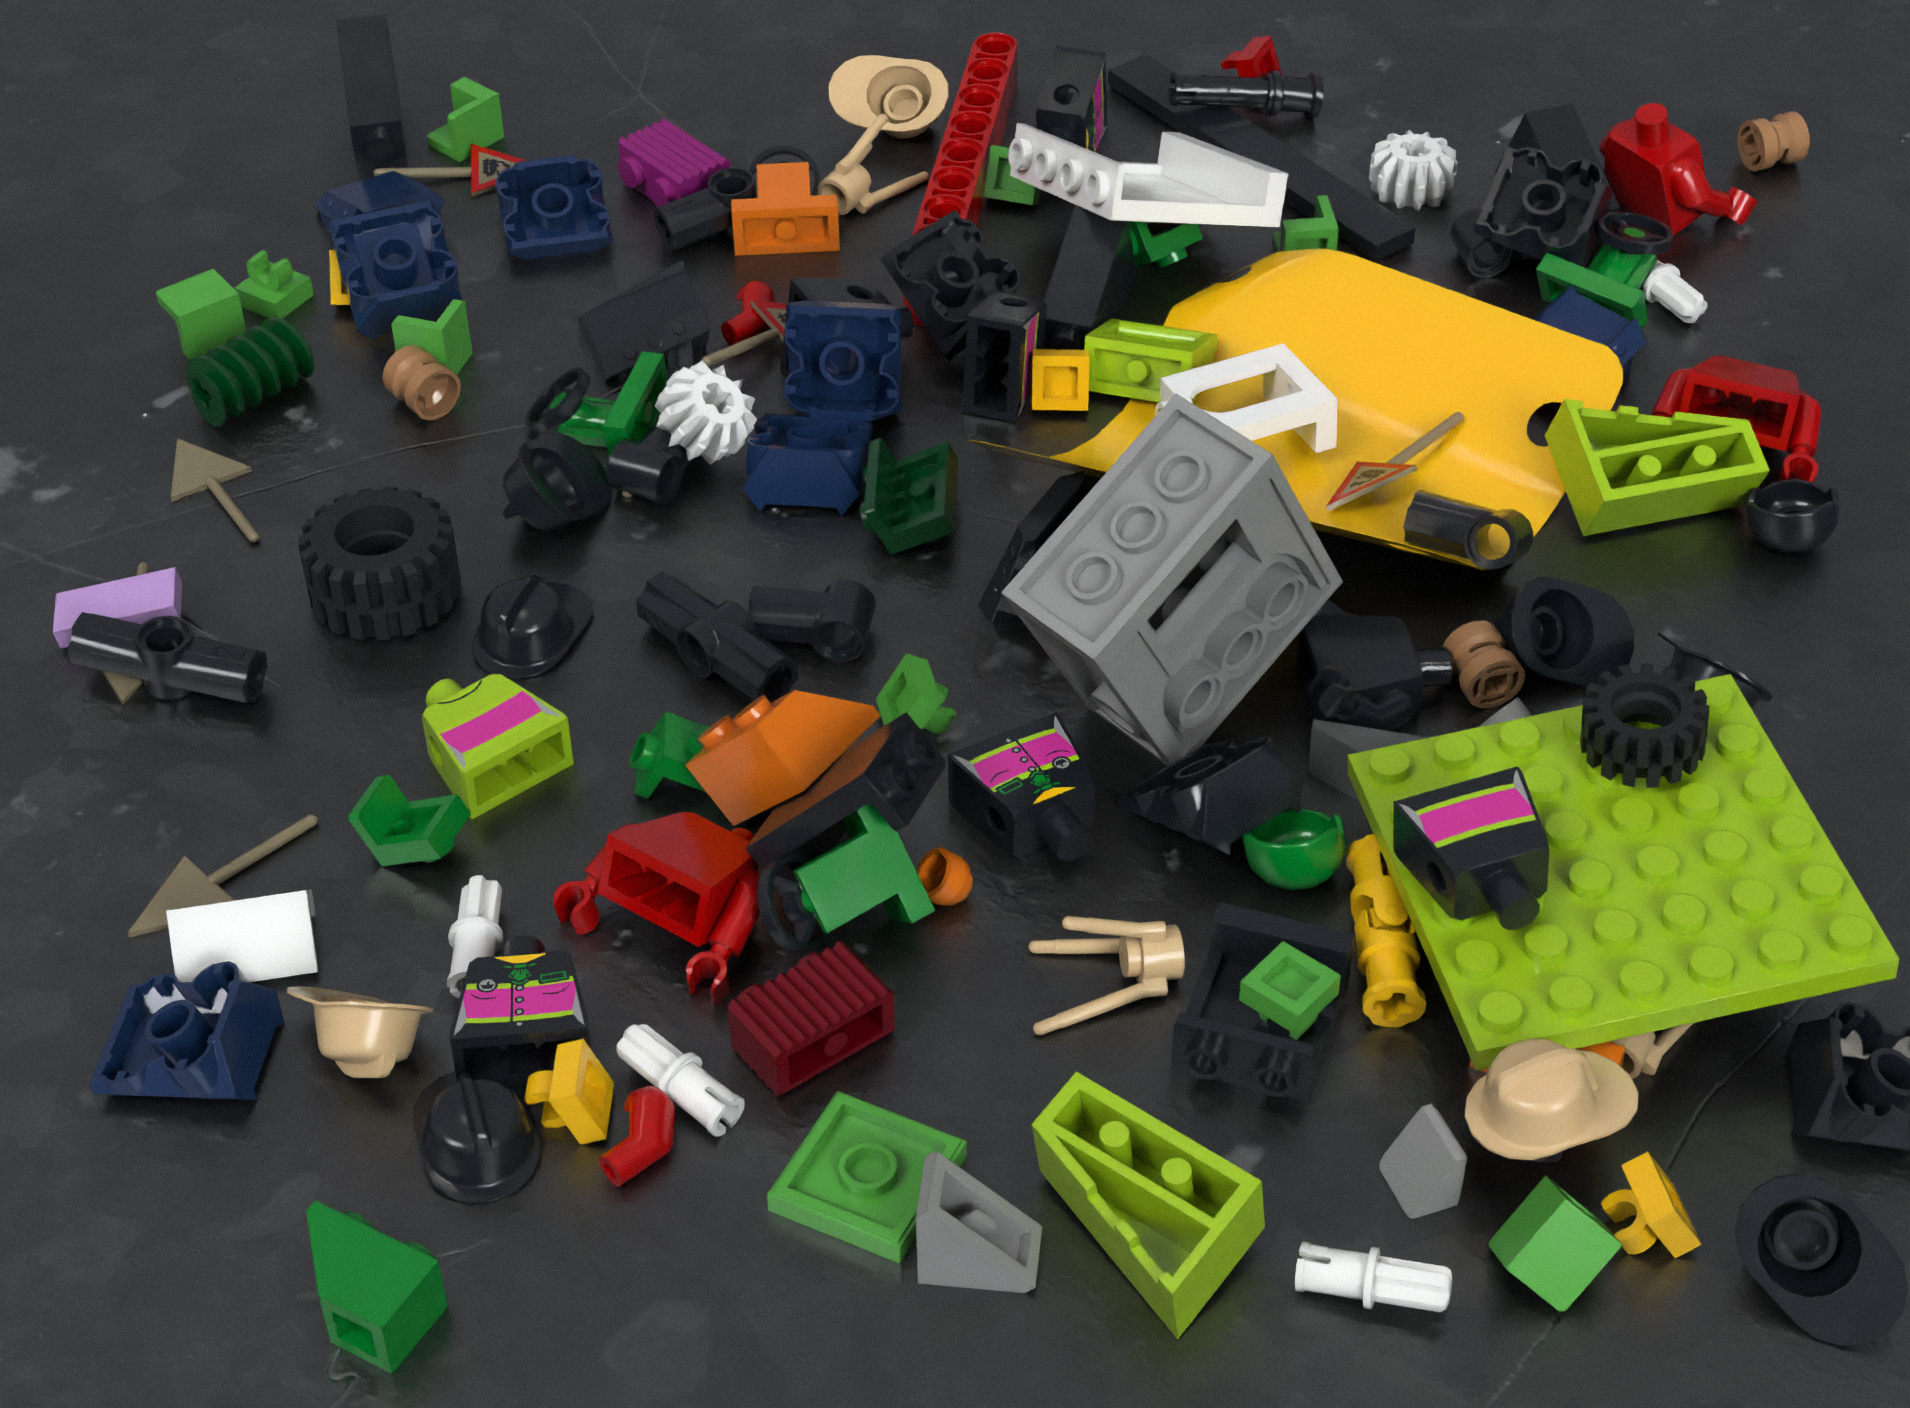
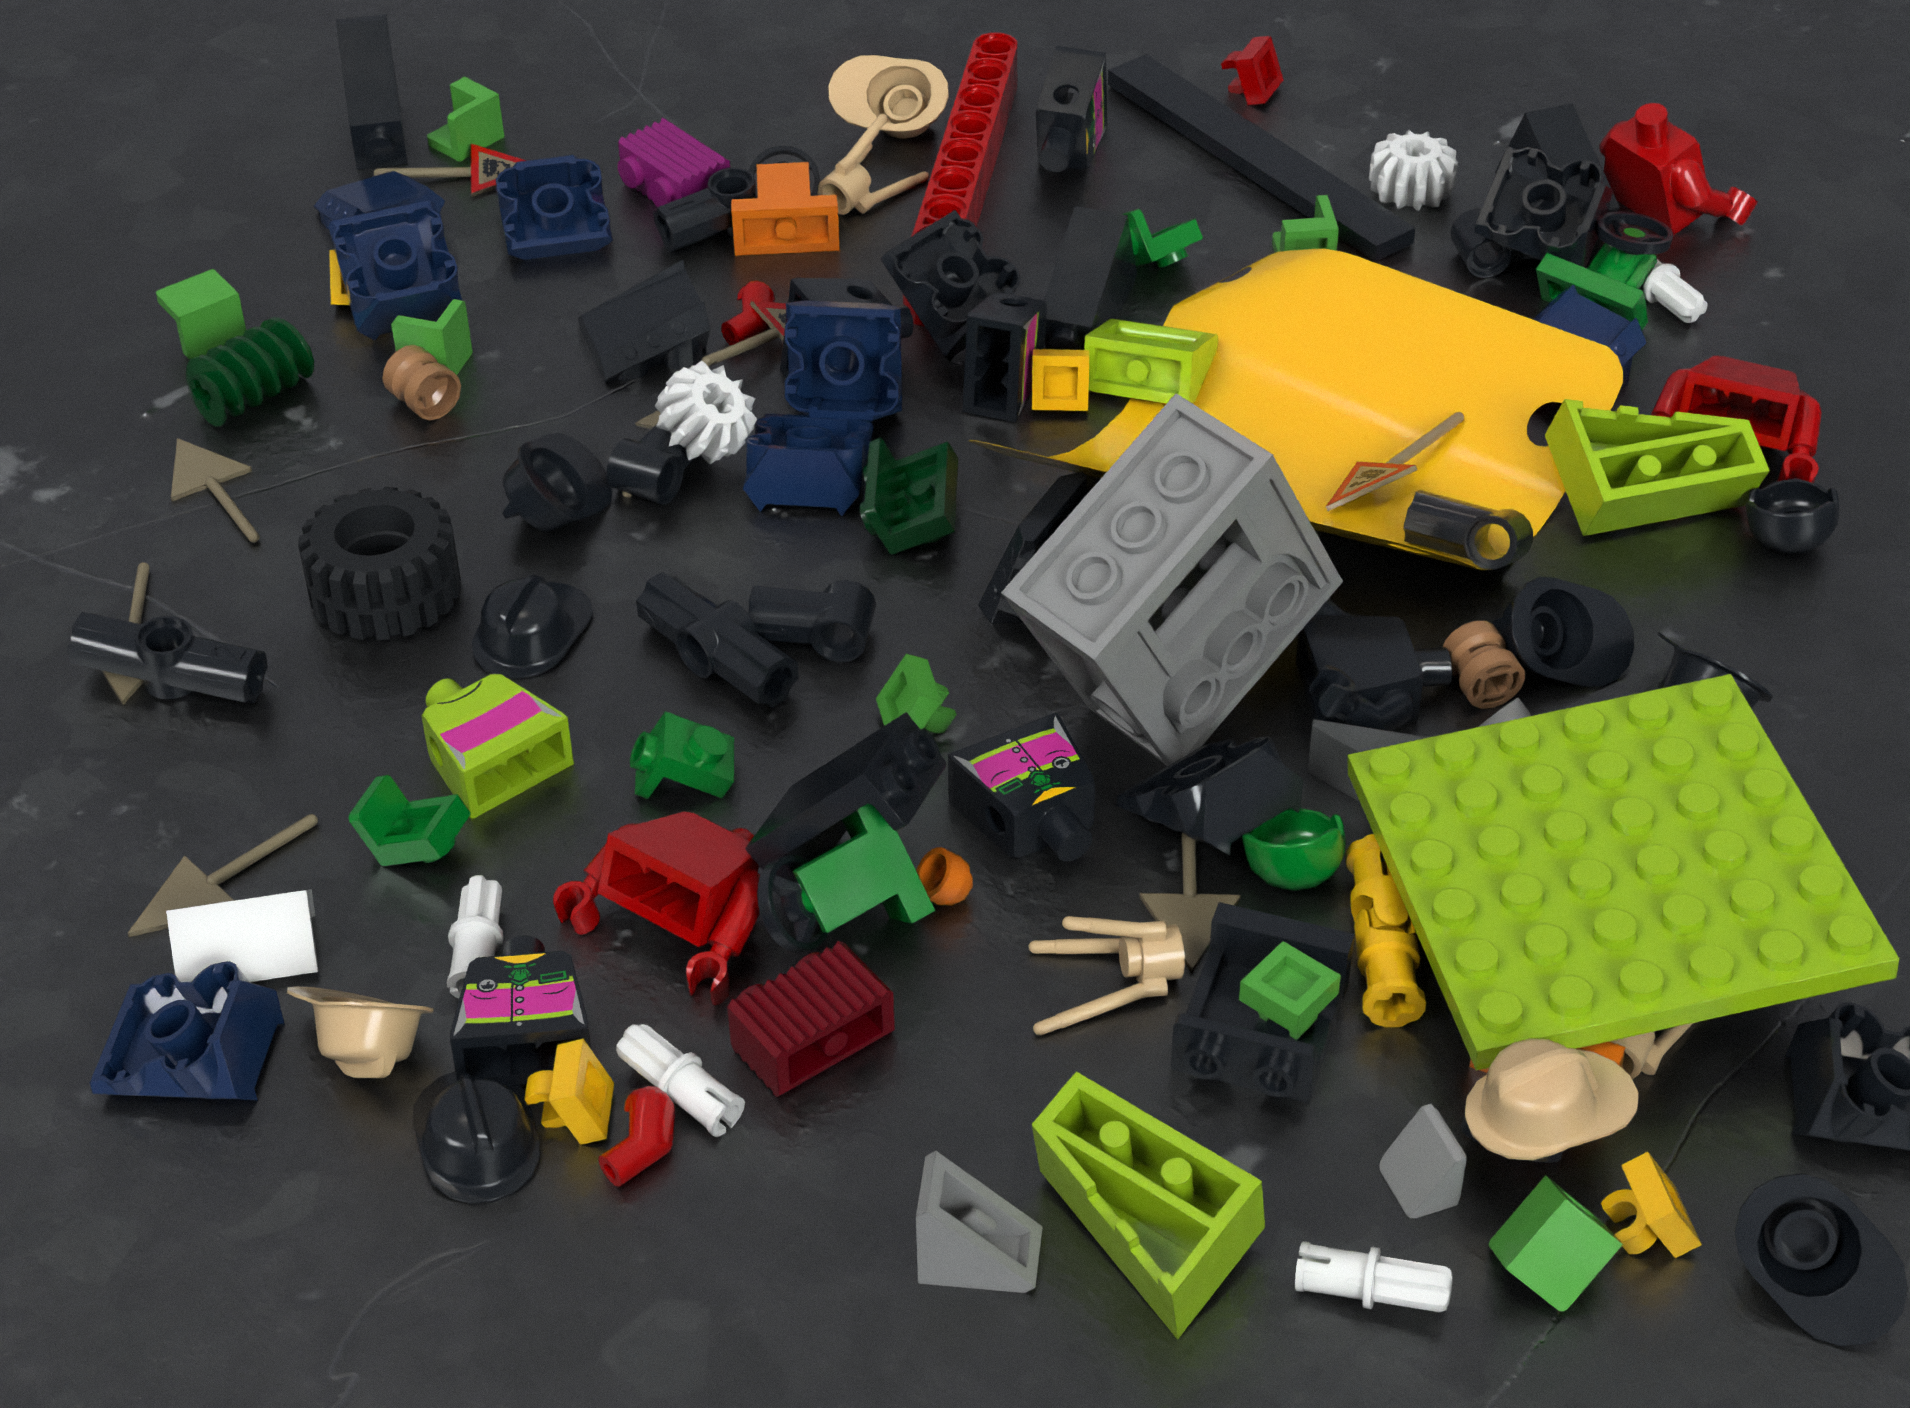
lavender tile [53,567,182,648] -> none
bright green tile [234,250,314,319] -> none
green slope [306,1200,448,1374] -> none
green piece [525,351,669,457] -> none
orange slope [685,690,881,826] -> none
bright green tile [767,1091,967,1264] -> none
bright green tile [983,145,1040,205] -> none
white panel [1008,123,1288,227] -> none
white panel [1155,343,1338,453] -> none
black pin [1168,70,1324,118] -> none
black torso [1393,766,1549,930] -> none
black tyre [1580,663,1709,788] -> none
medium nougat wheel [1737,111,1810,172] -> none
none -> dark tan piece [1139,833,1241,973]

